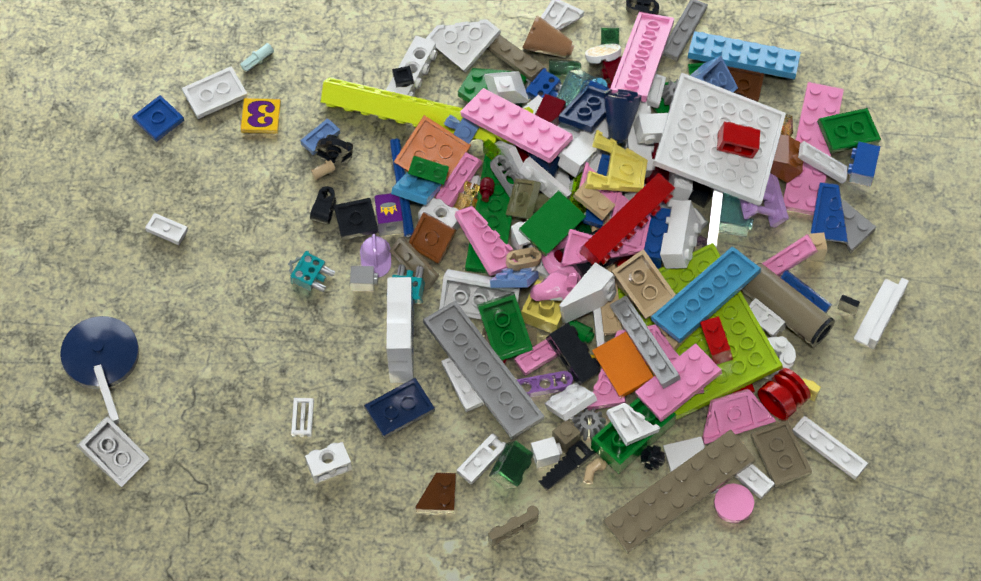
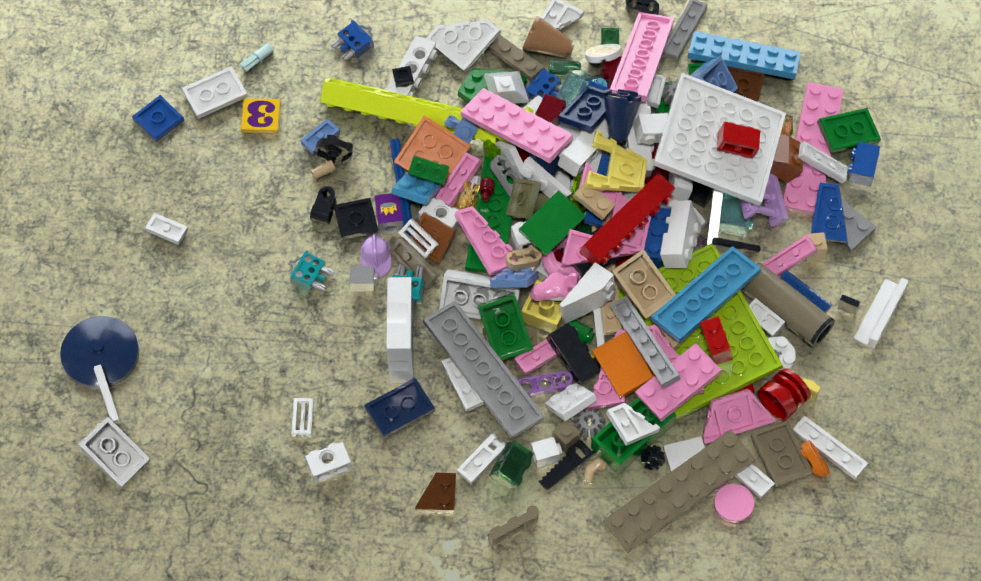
none -> blue piece [331,20,374,61]
none -> white tile [399,219,439,259]
none -> black bar [712,237,761,253]
none -> orange plate [801,440,830,478]

